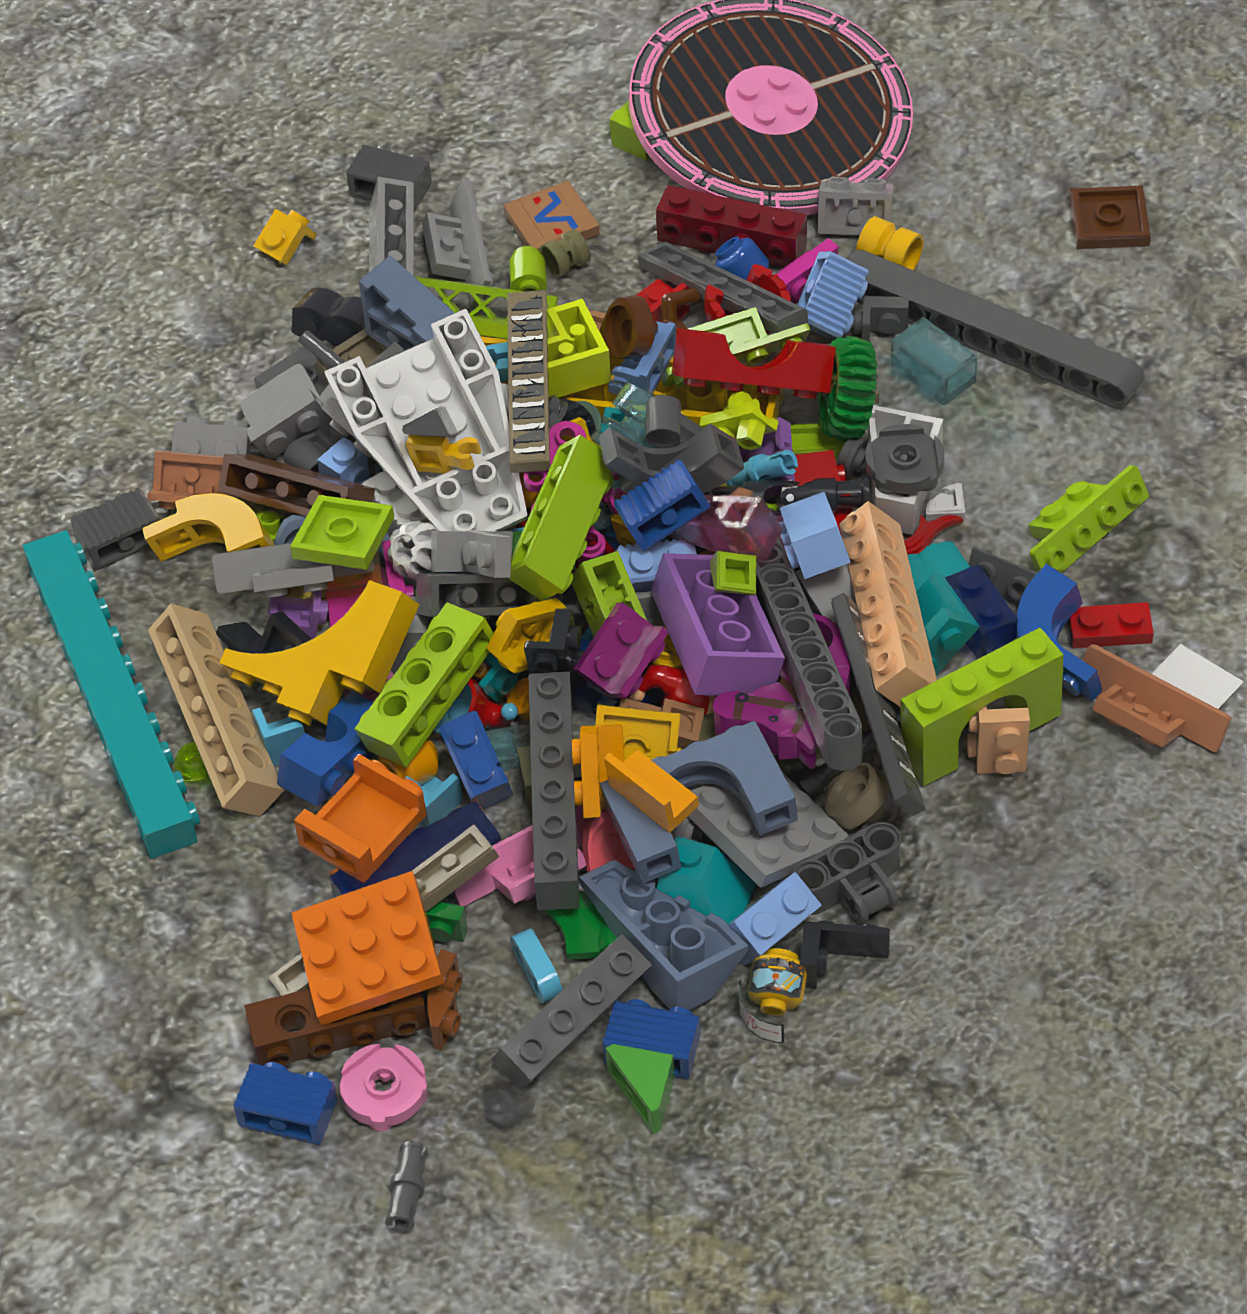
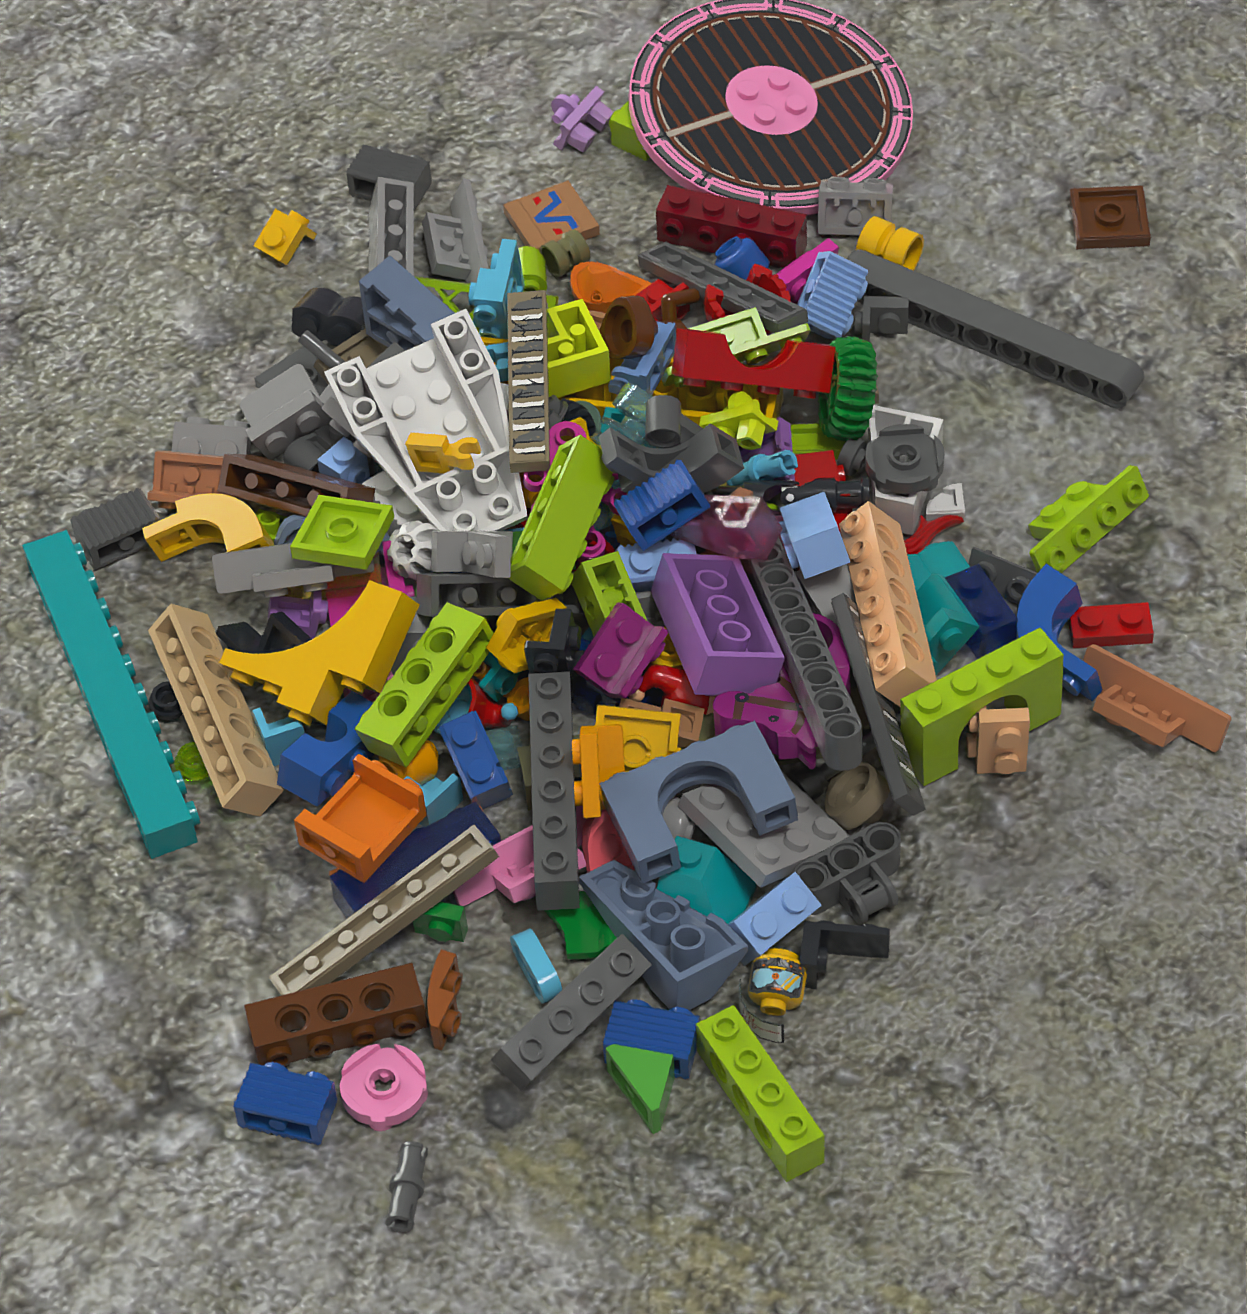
orange plate [291,871,445,1025] -> none
dark grey slope [402,406,458,437] -> none
light orange panel [604,750,699,833] -> none
lime slope [710,551,756,596] -> none
clear light blue brick [891,317,977,406] -> none
white sticker [1152,644,1244,709] -> none
none -> black plate [149,681,183,720]
none -> medium azure plate [469,239,525,339]
none -> lavender hips [551,86,614,153]
none -> orange piece [570,262,652,314]
none -> lime brick [696,1005,825,1182]

